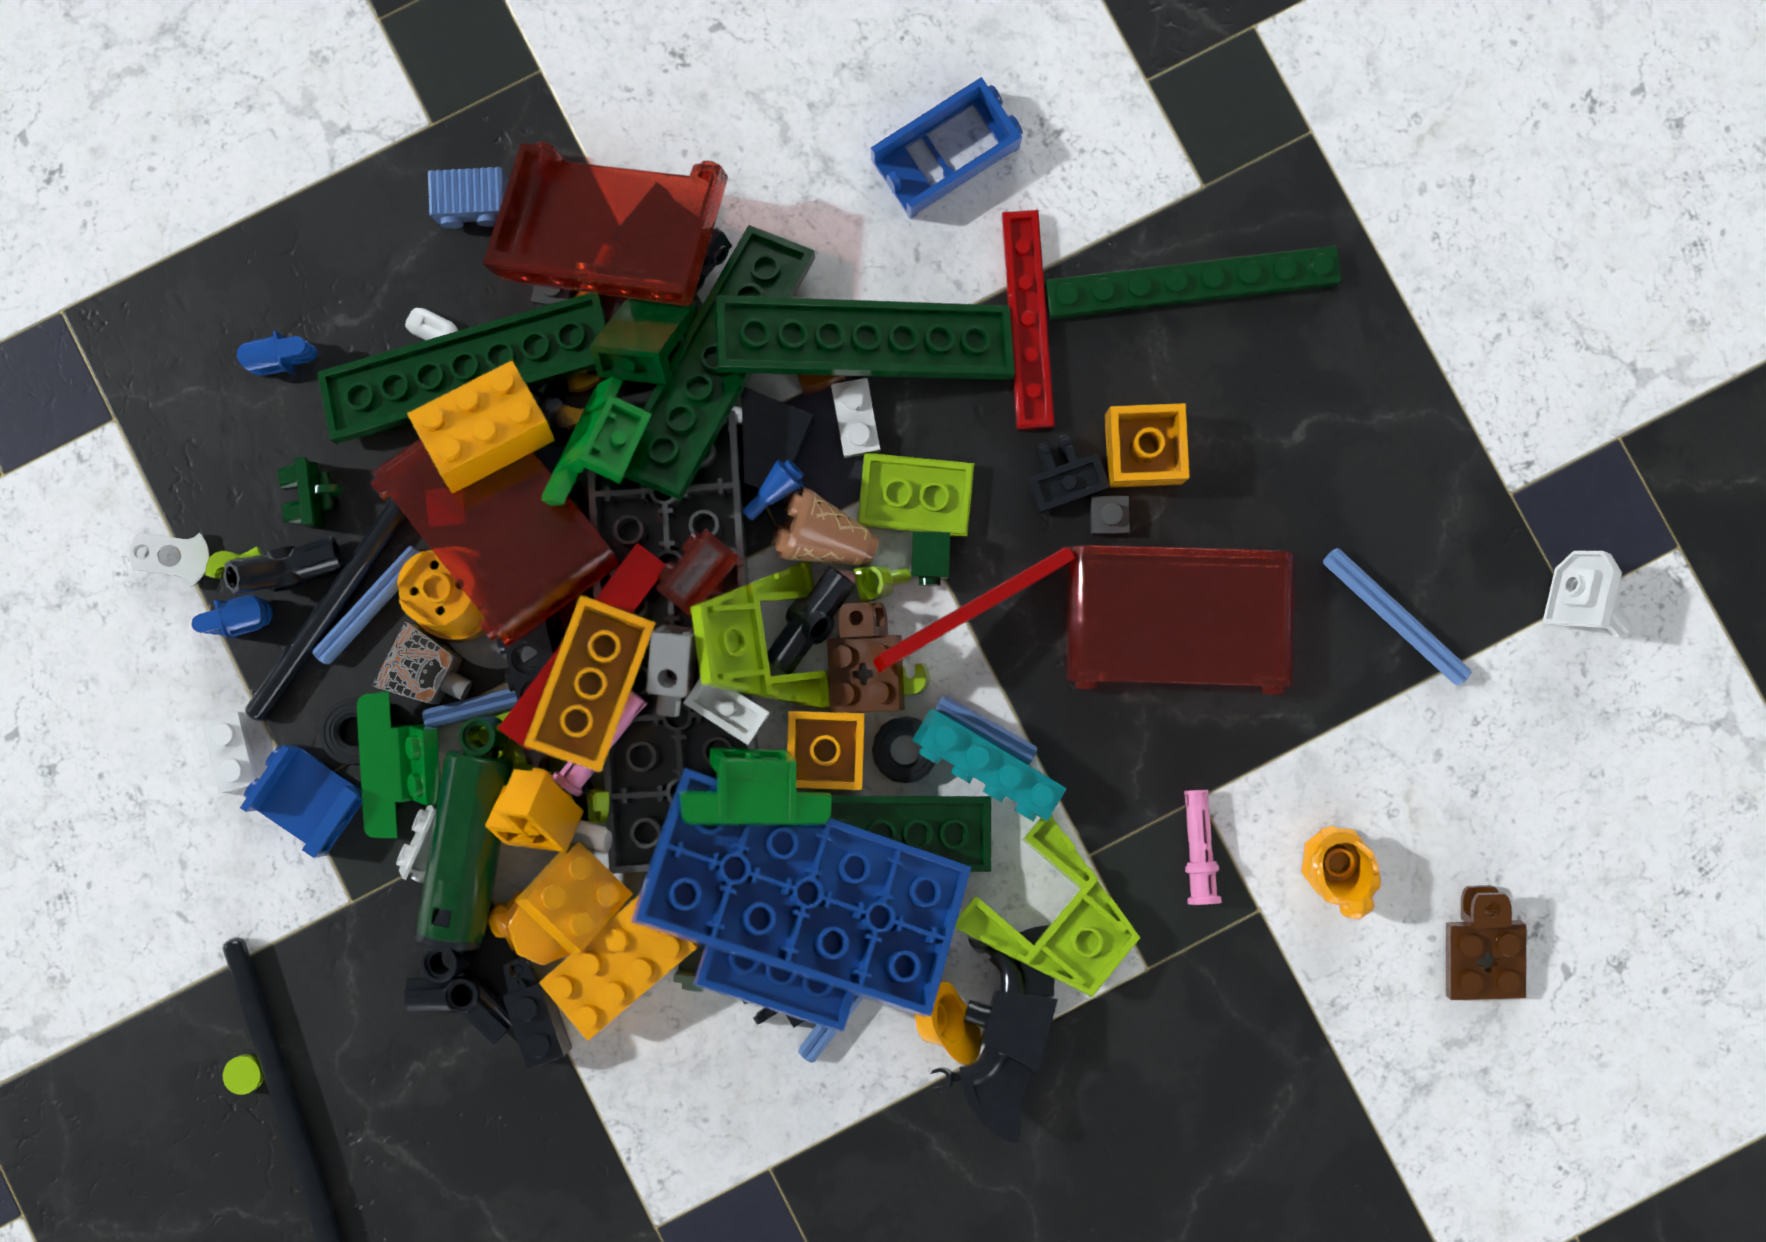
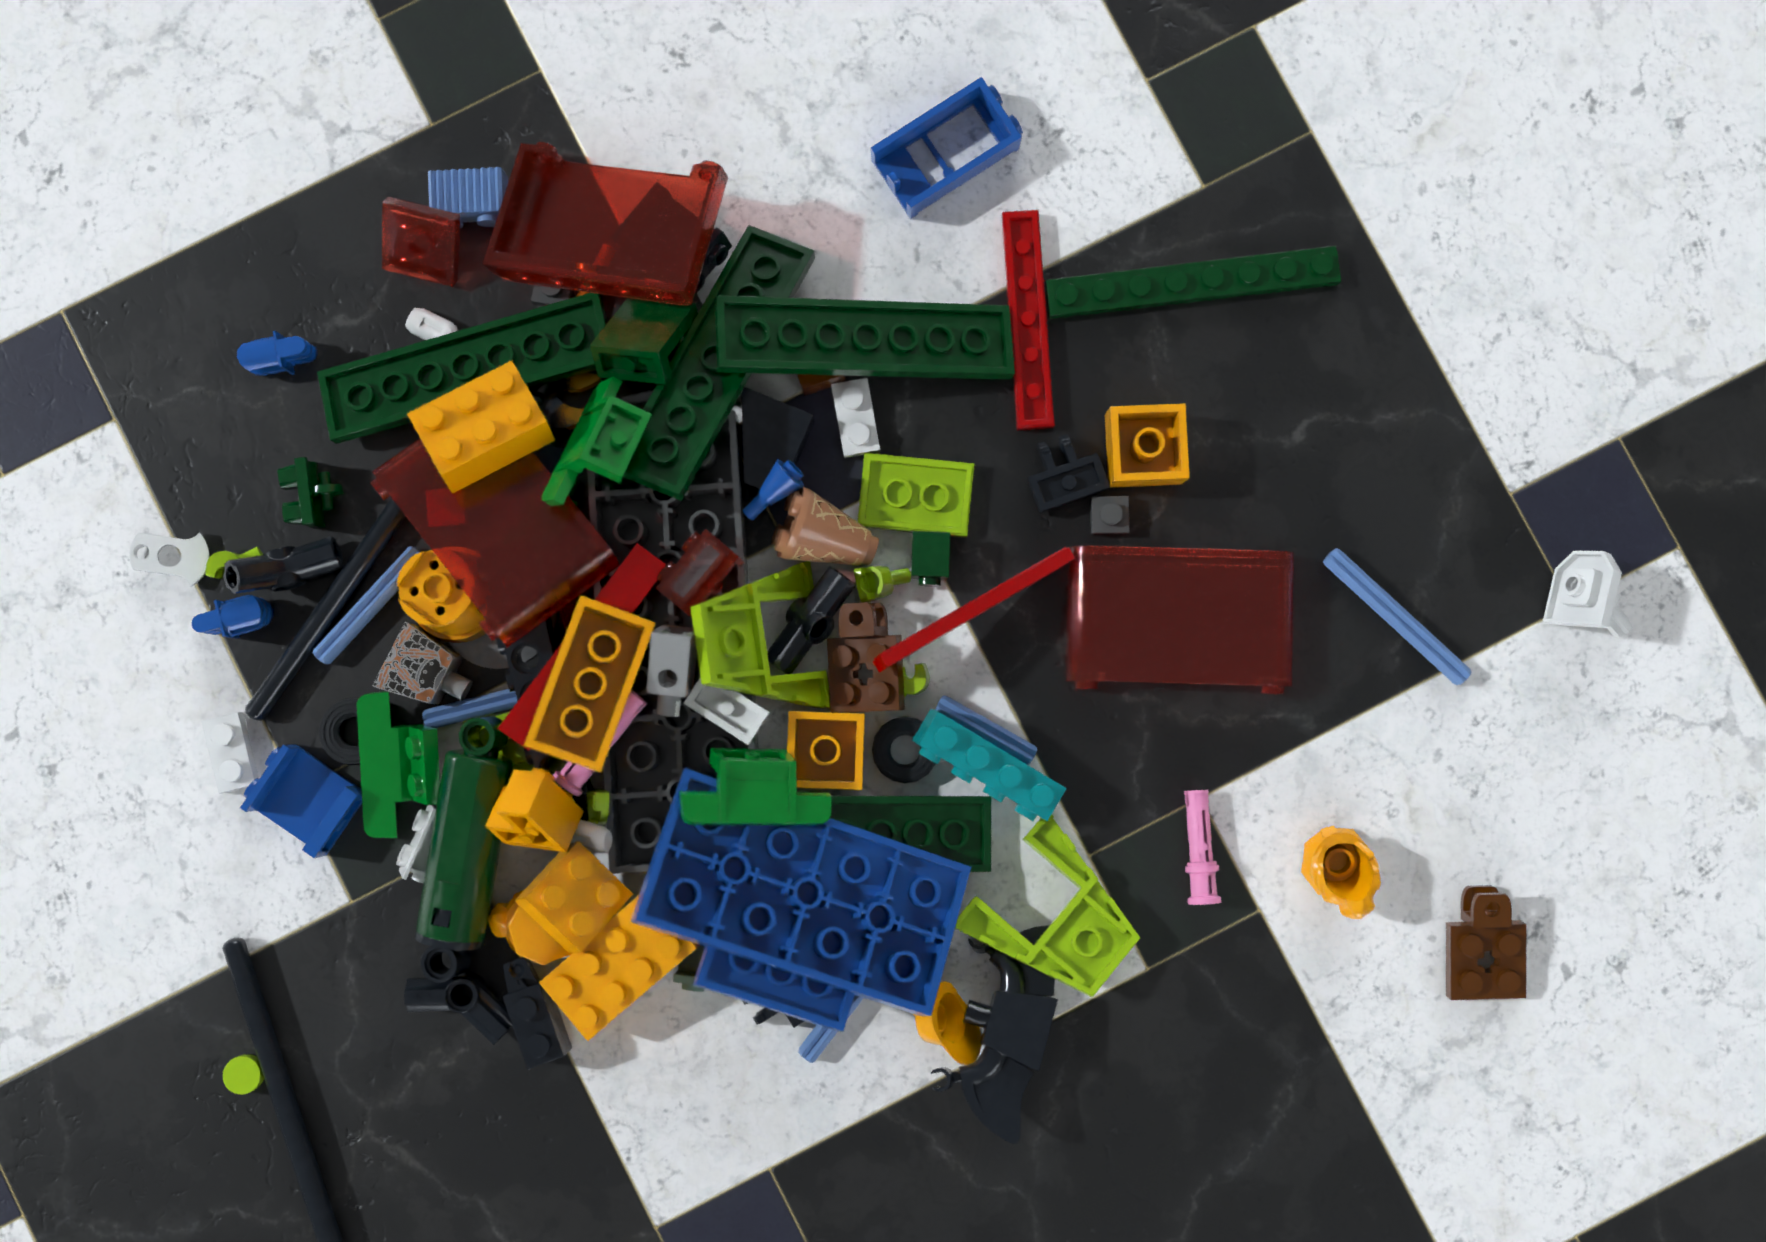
none -> clear red plate [382,196,460,287]

